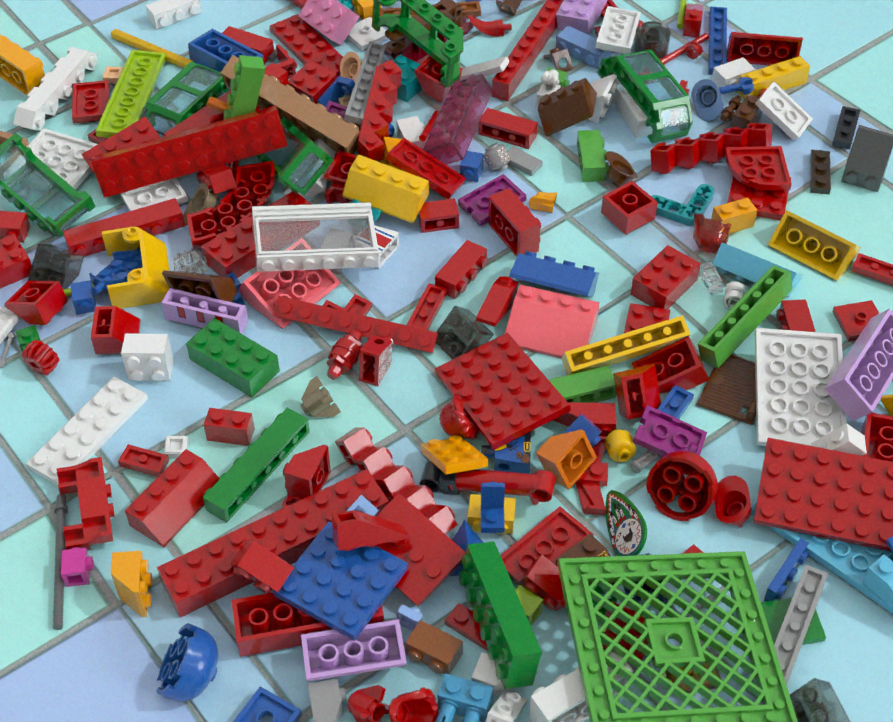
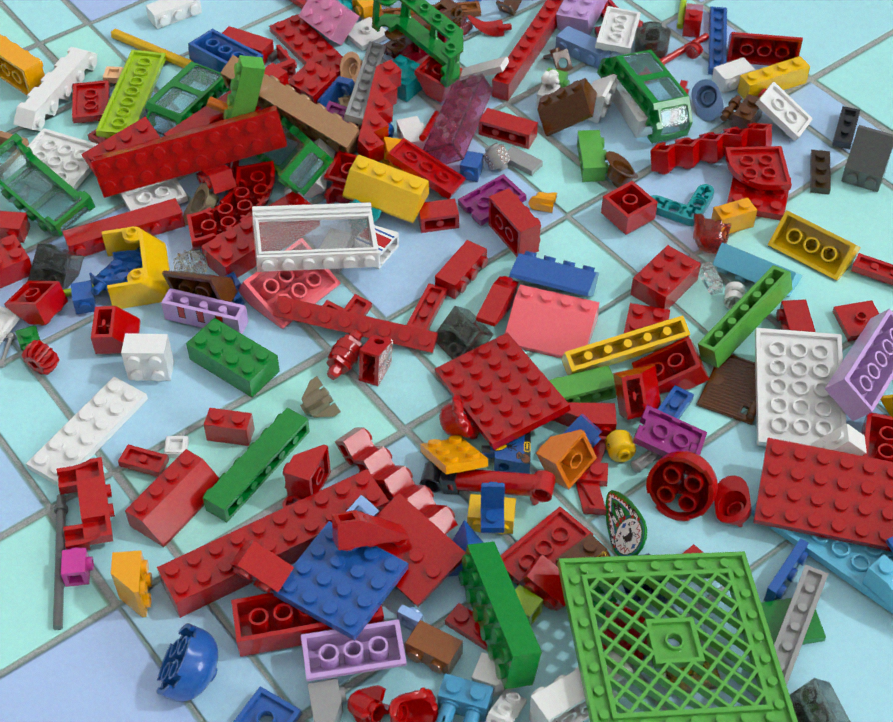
blue bar [719,77,754,95] -> none

